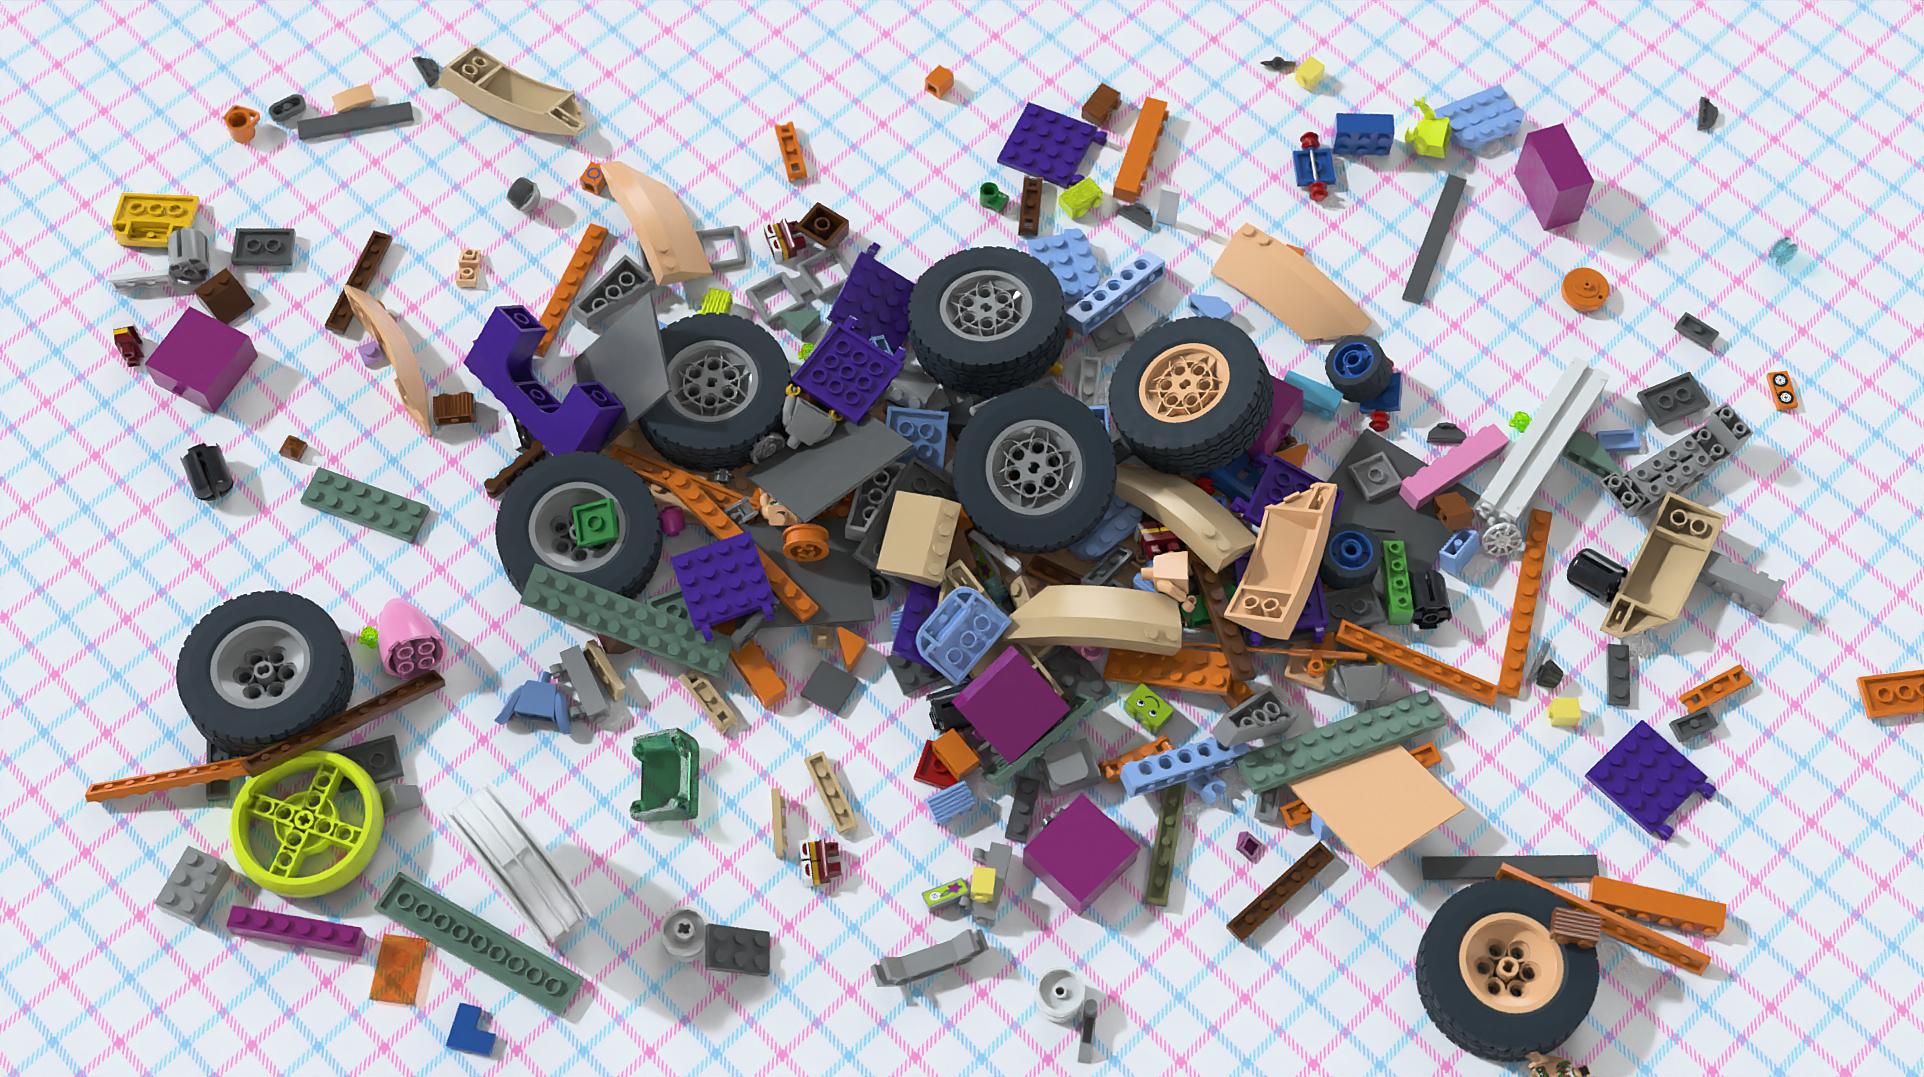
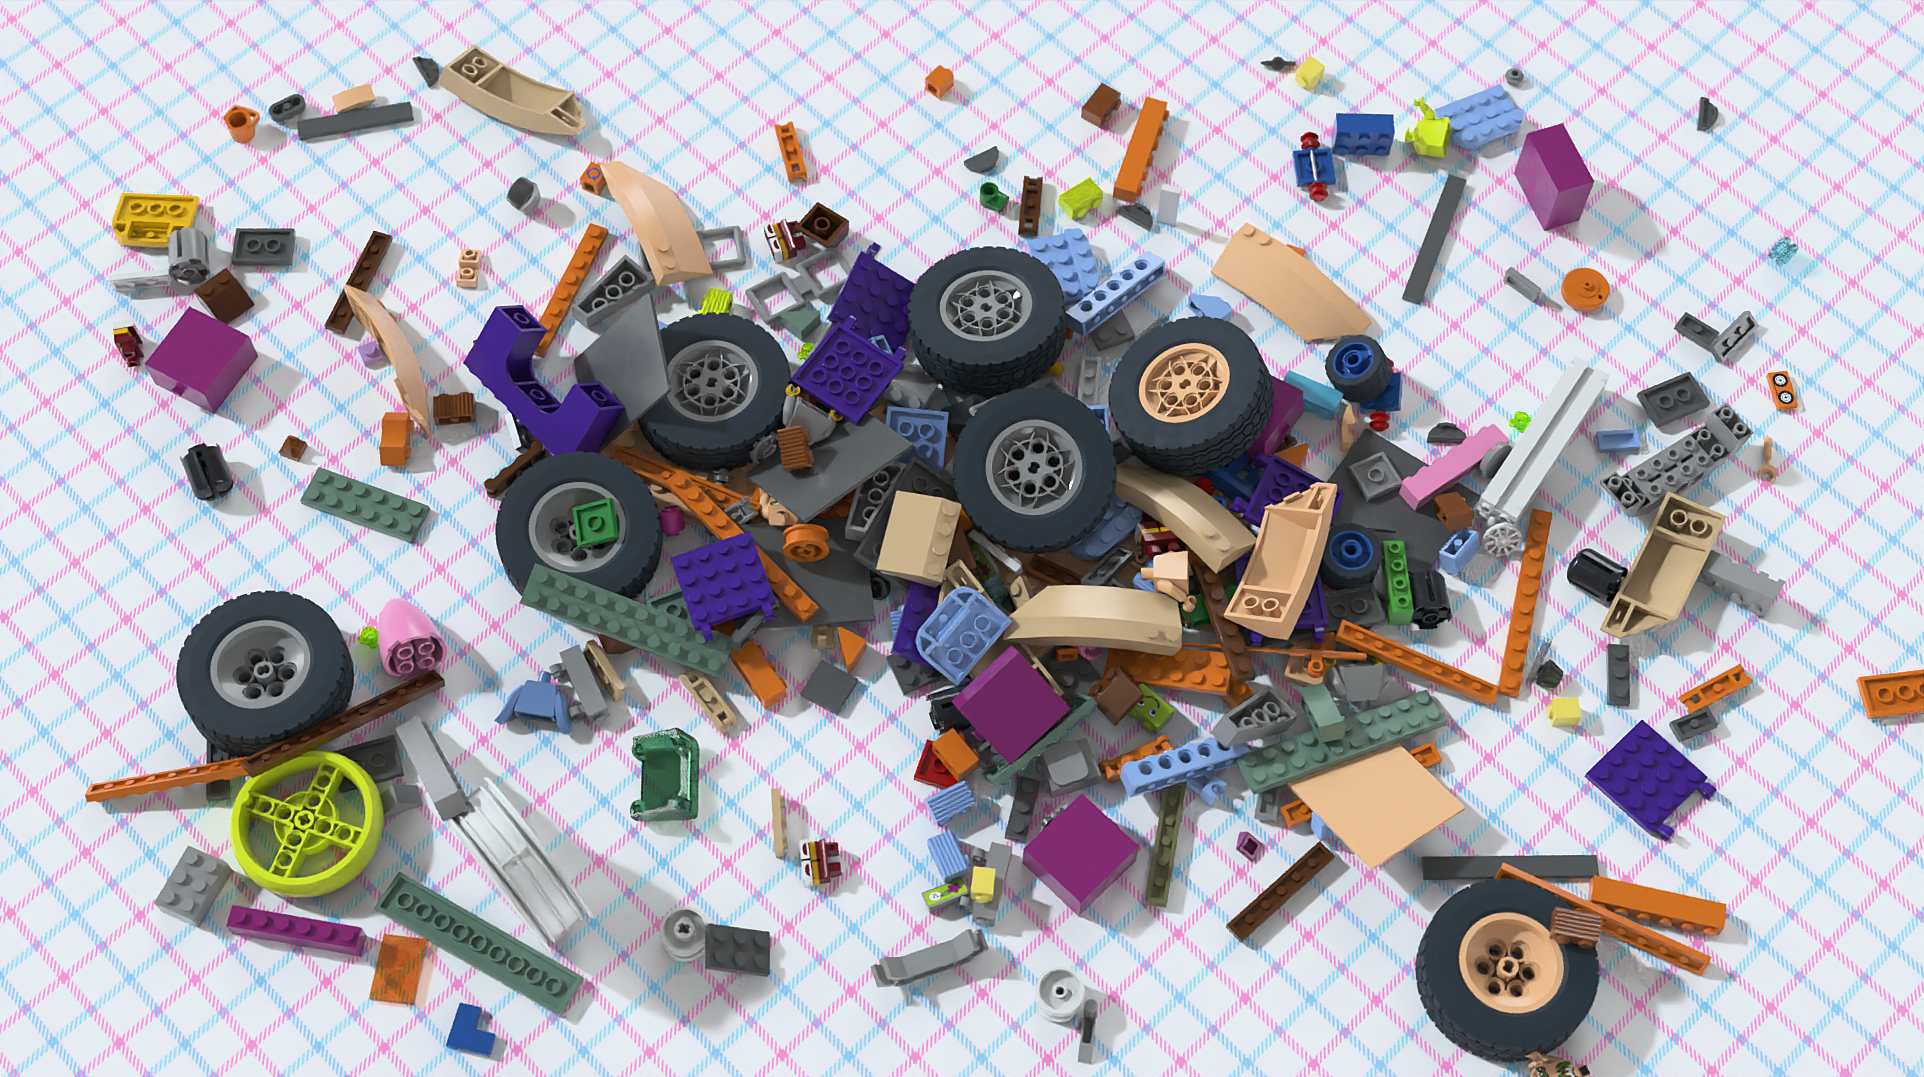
tan plate [804,751,859,835] -> none
dark purple plate [997,102,1108,189] -> none
sand green slope [1563,429,1623,479] -> none
none -> orange brick [379,412,414,466]
none -> light grey brick [394,715,468,822]
none -> dark orange brick [777,425,814,473]
none -> light blue brick [927,830,971,884]
none -> dark grey tile [963,145,999,173]
none -> orange slope [1055,647,1079,662]
none -> reddish brown slope [1088,664,1145,726]
none -> sand green brick [1299,683,1347,743]
none -> light nougat slope [1339,405,1357,452]
none -> light grey tile [1480,441,1512,479]
none -> light grey tile [1503,266,1542,303]
none -> light grey plate [1505,68,1524,86]
none -> plate [1708,310,1759,363]
none -> light nougat piece [1757,437,1777,484]

